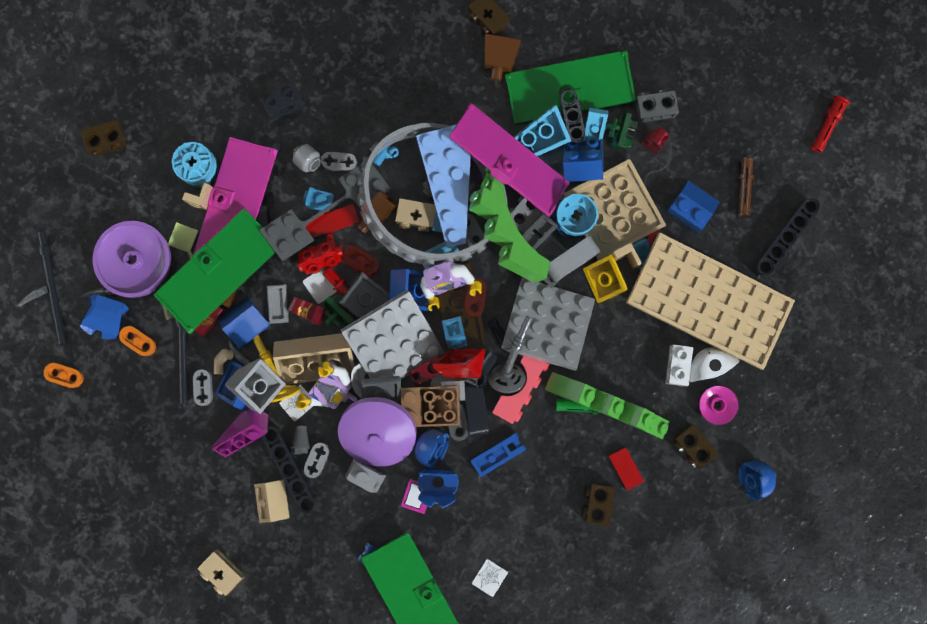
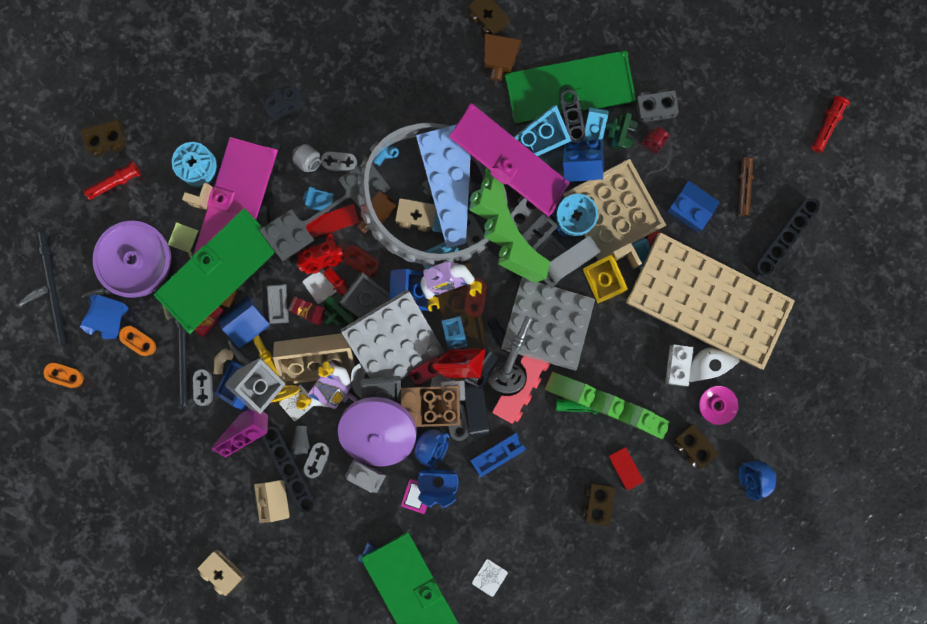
none -> red pin [83,161,141,200]

